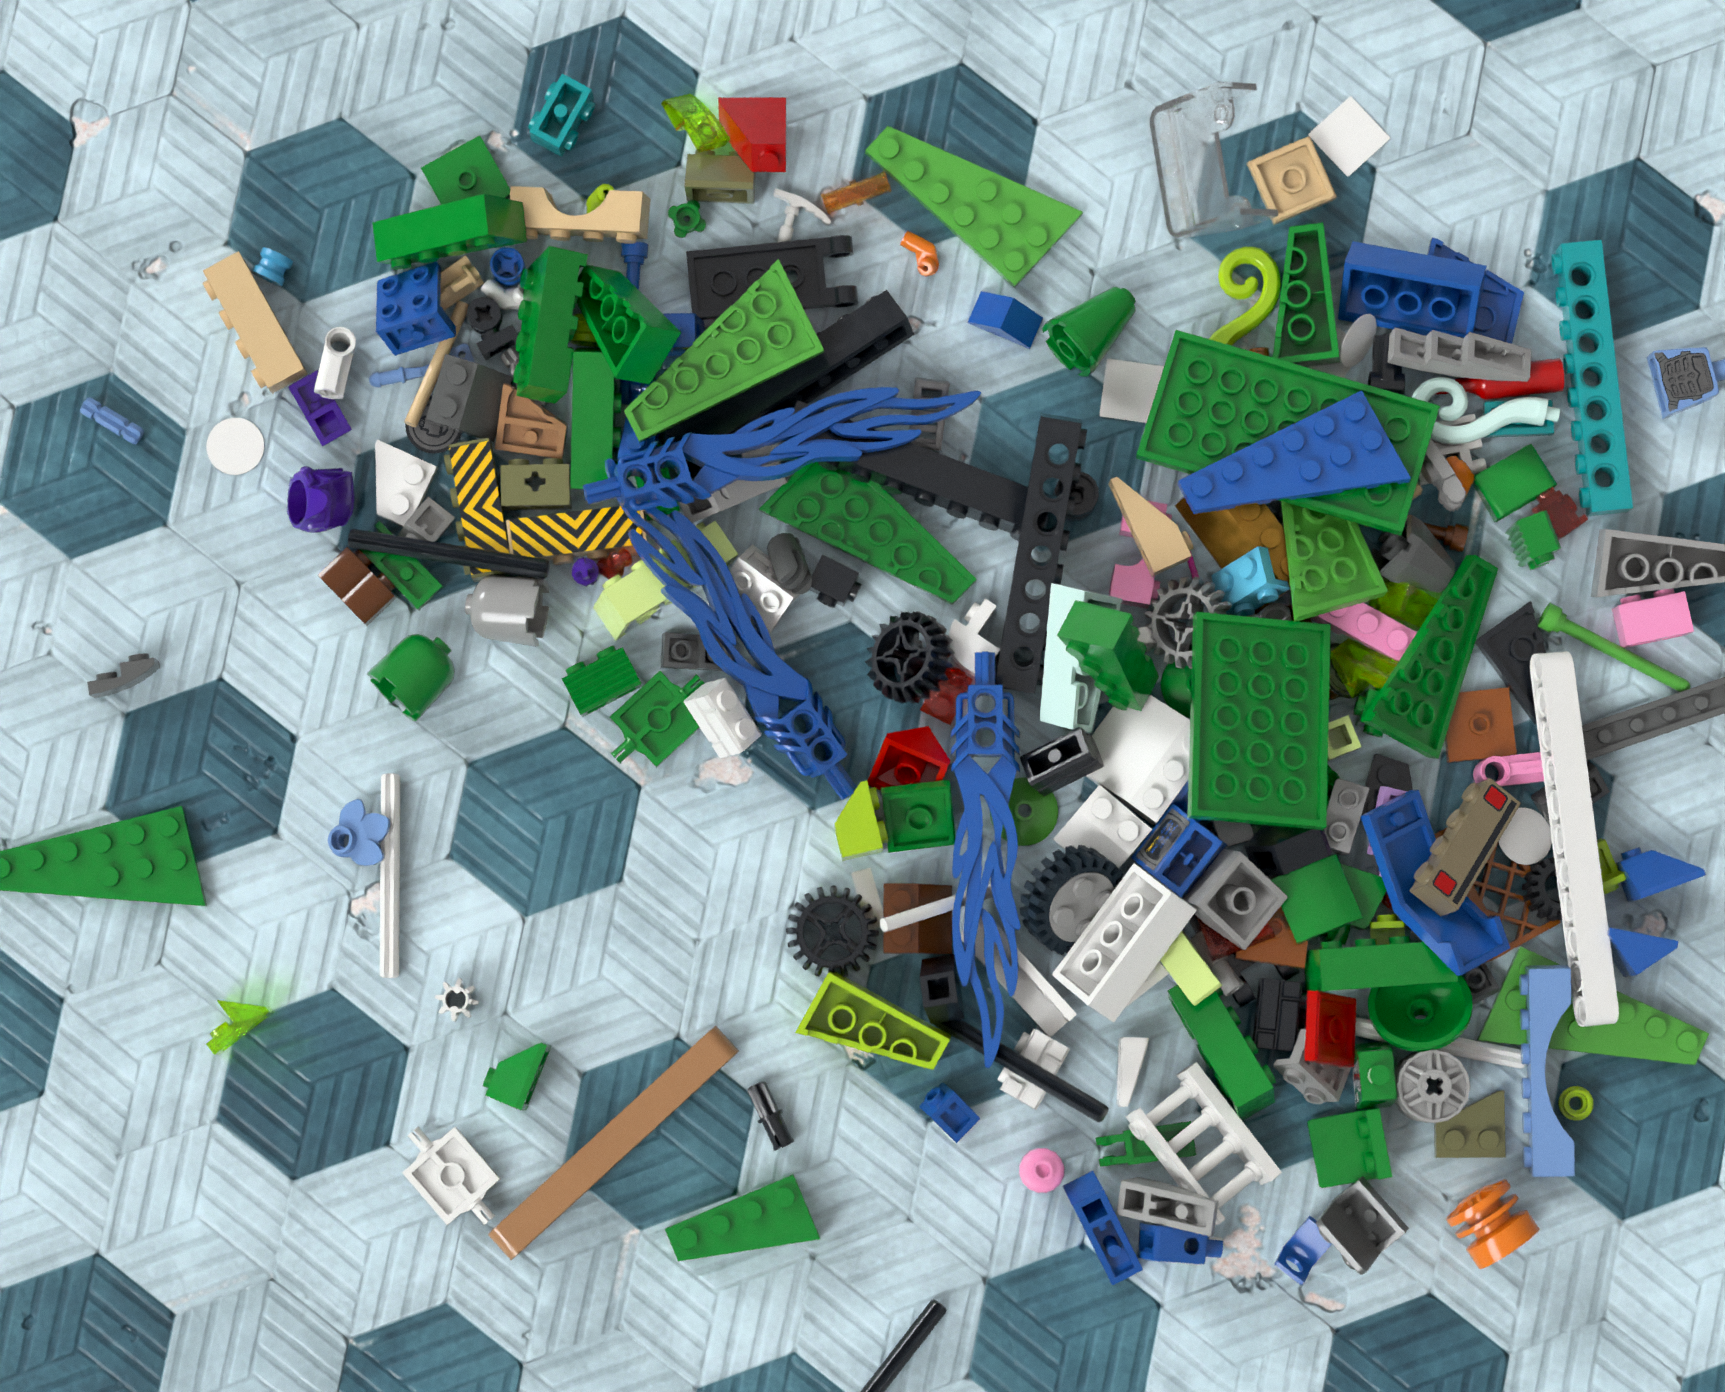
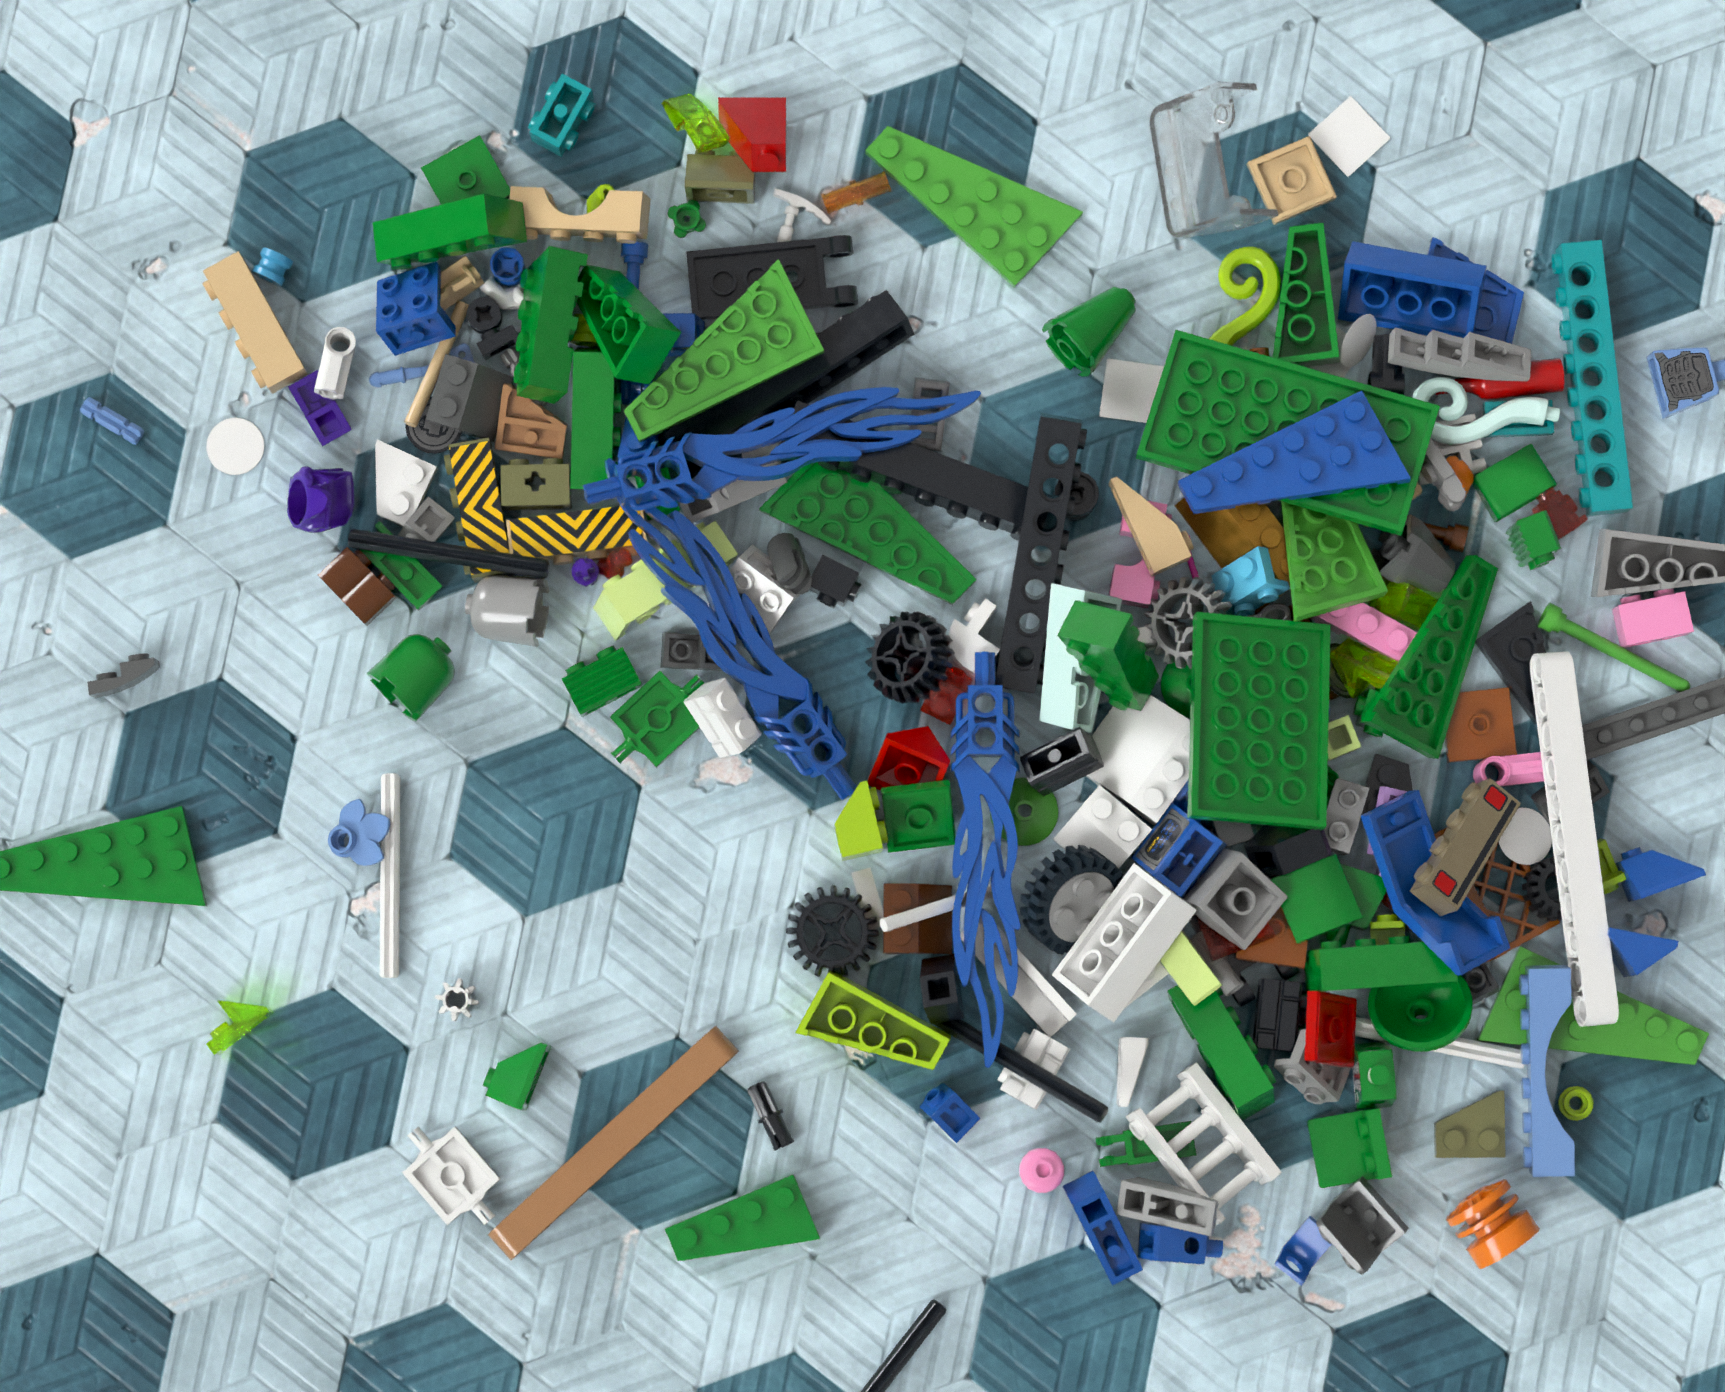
orange arm [900,231,939,276] -> none
blue slope [968,291,1043,349] -> none
light grey wheel [1394,1050,1470,1123] -> none

